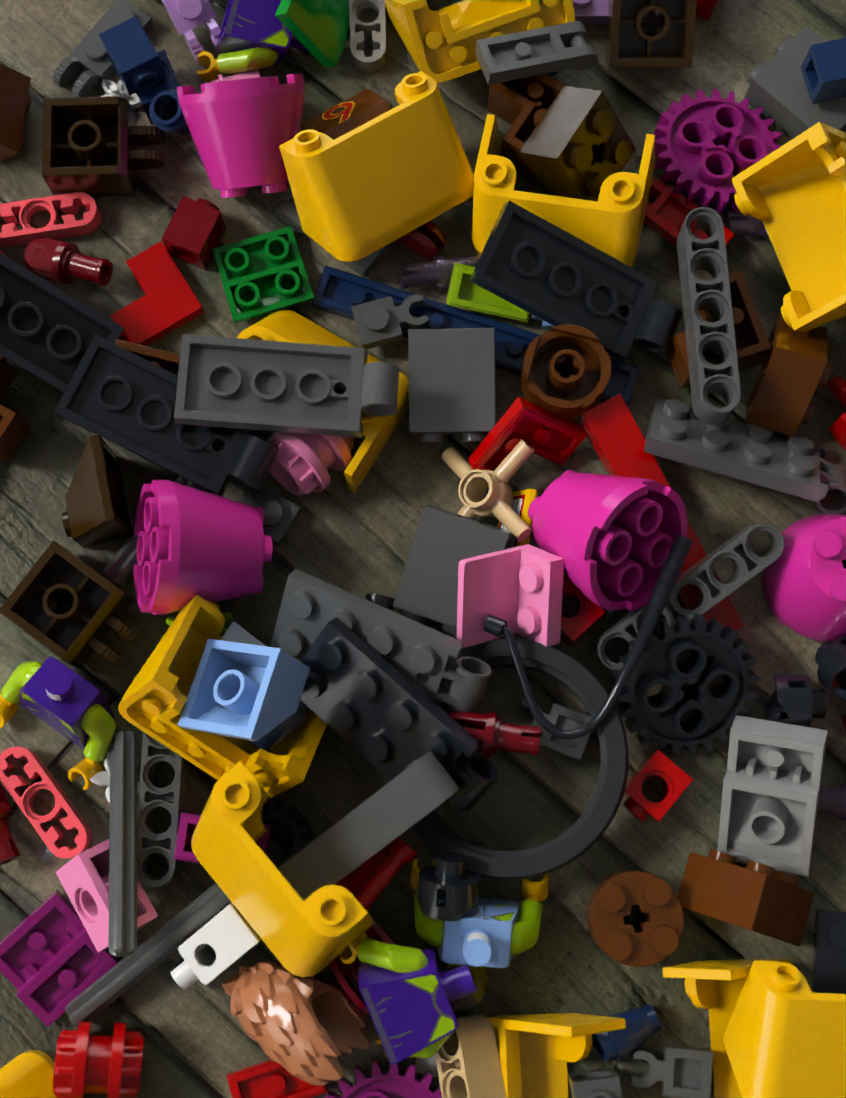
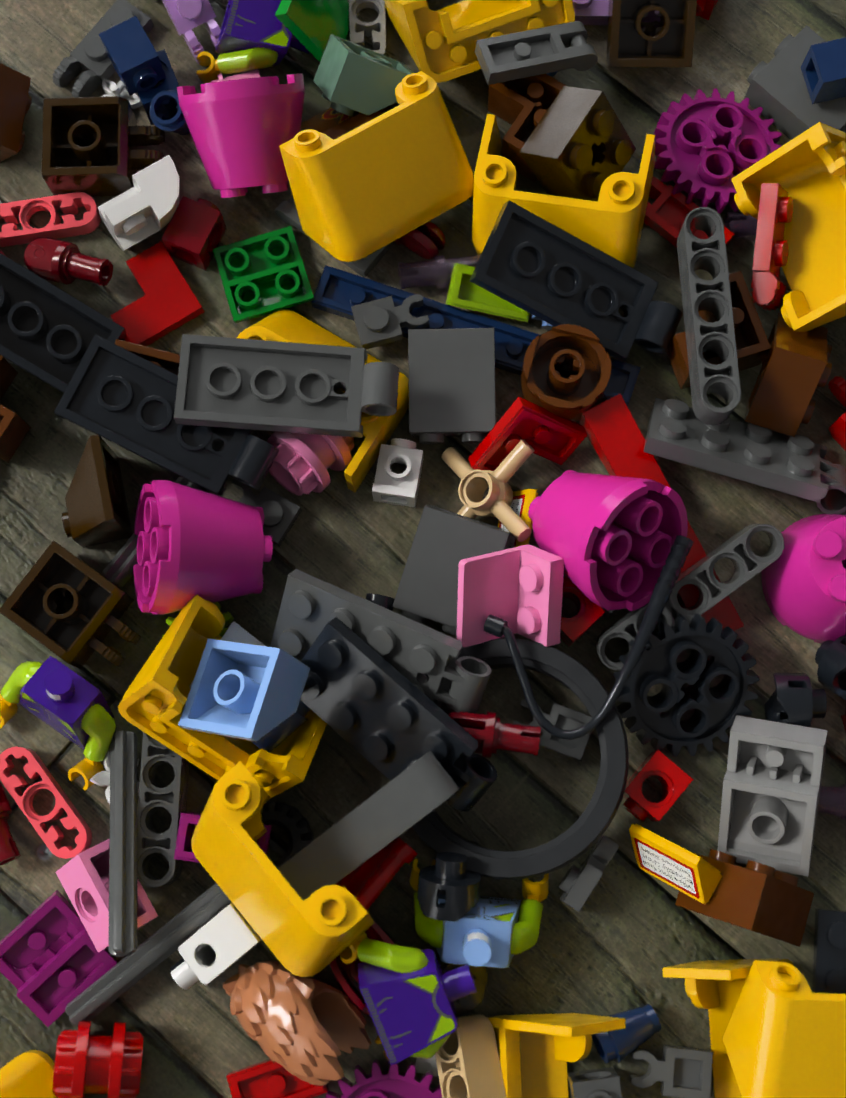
reddish brown brick [585,870,684,967] -> none
none -> white brick [98,155,180,251]
none -> sand green slope [313,34,414,116]
none -> white brick [372,438,424,508]
none -> dark grey plate [559,835,620,912]
none -> slope [629,824,722,904]
none -> red hinge [751,183,793,311]

